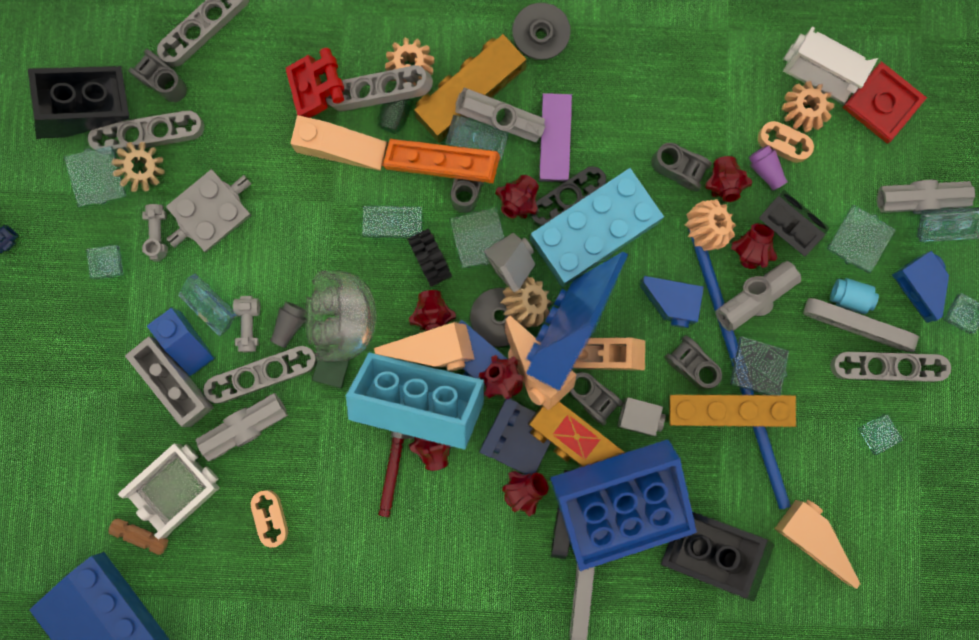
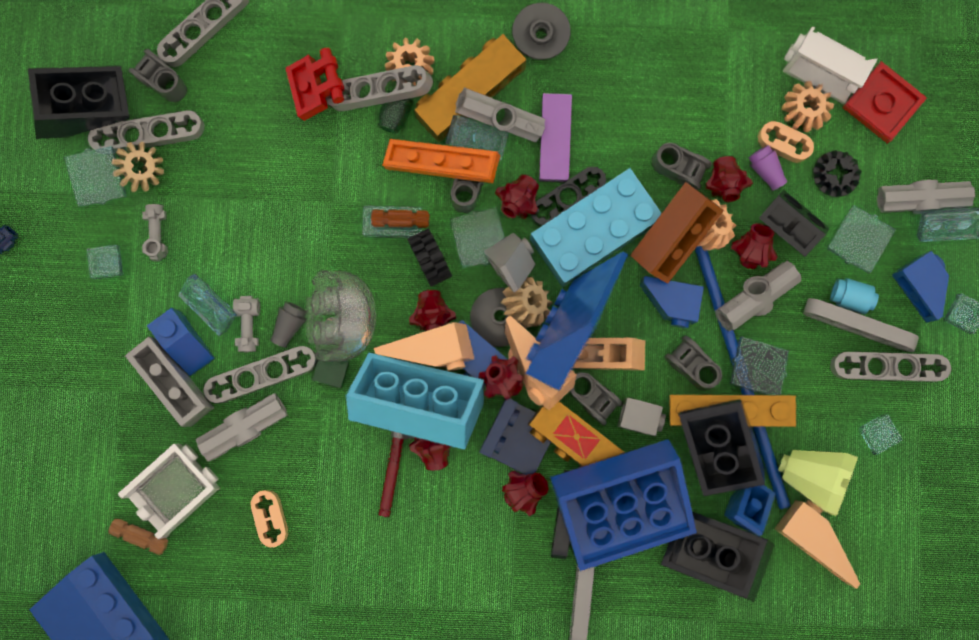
light grey plate [166,169,252,253] -> none
light nougat slope [290,115,388,171] -> none
none -> dark orange axle [371,210,430,228]
none -> dark orange brick [630,182,724,284]
none -> black slope [679,399,765,496]
none -> blue slope [724,485,776,536]
none -> yellowish green cone [778,450,858,517]
none -> black gear [813,150,862,197]

